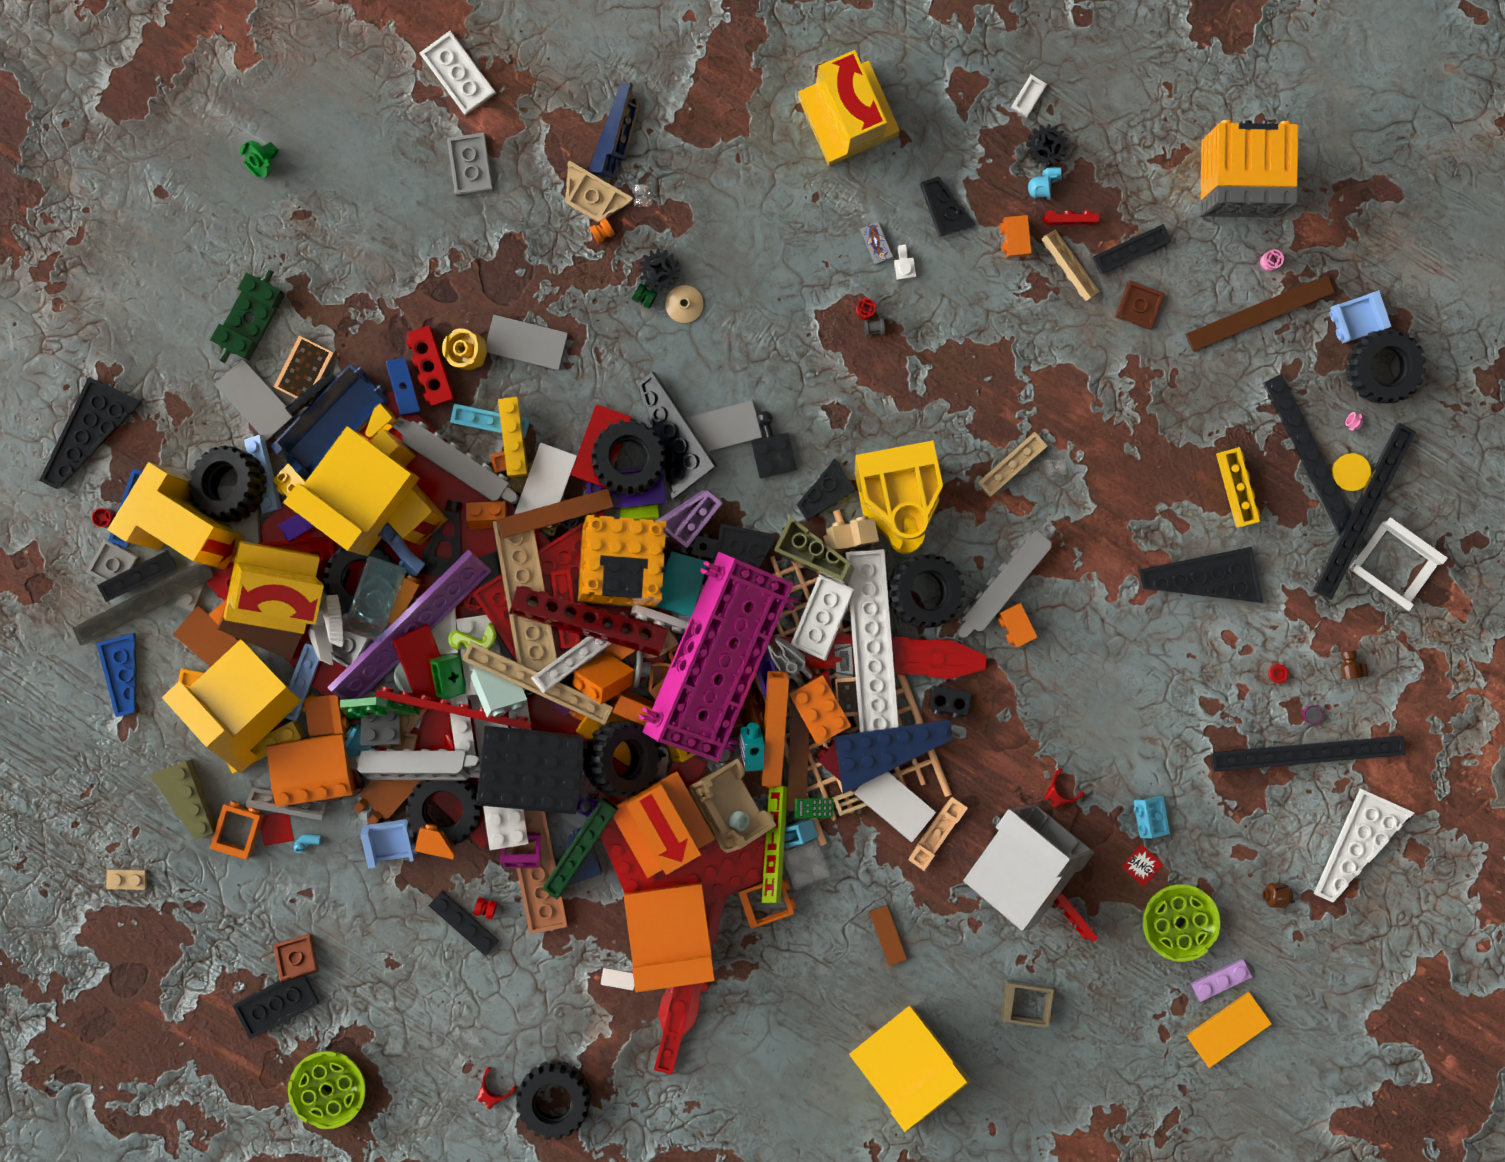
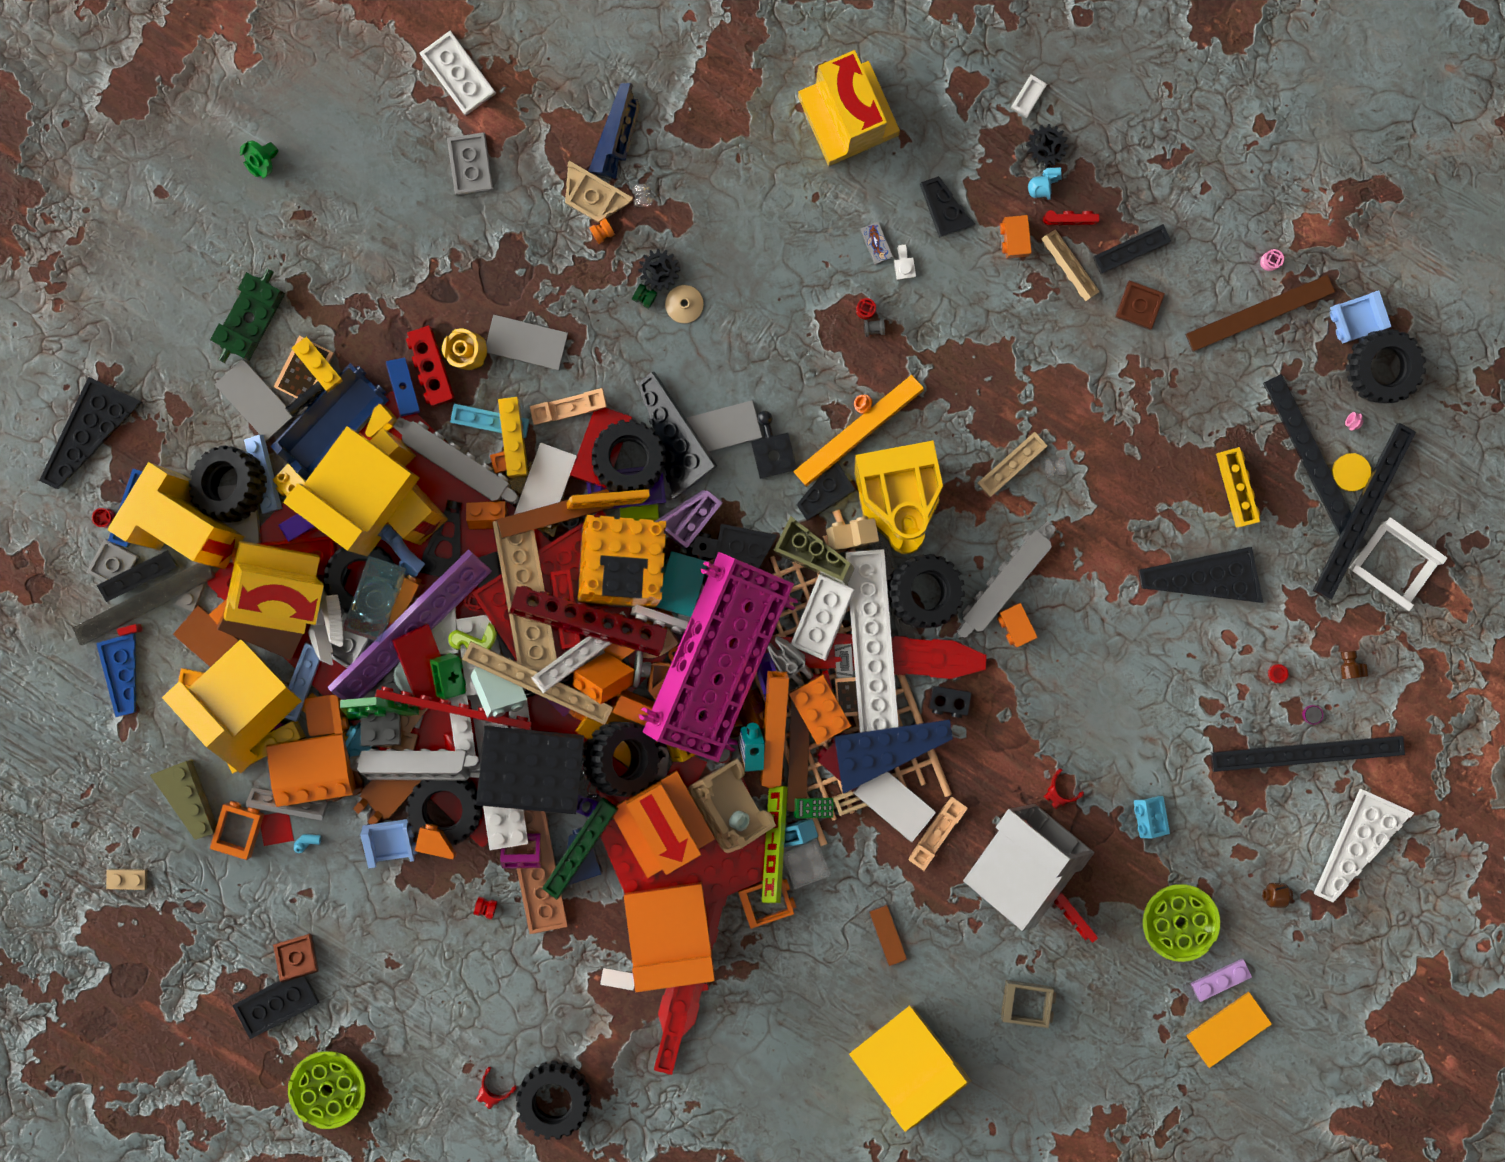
black plate [428,891,499,956] -> none
sticker [1121,844,1164,887] -> none
light orange piece [1200,120,1298,218] -> none
none -> red tile [117,624,142,636]
none -> yellow plate [291,336,343,393]
none -> light nougat slope [530,388,607,425]
none -> light orange tile [566,489,650,510]
none -> light orange tile [793,375,924,487]
none -> orange plate [854,395,872,414]

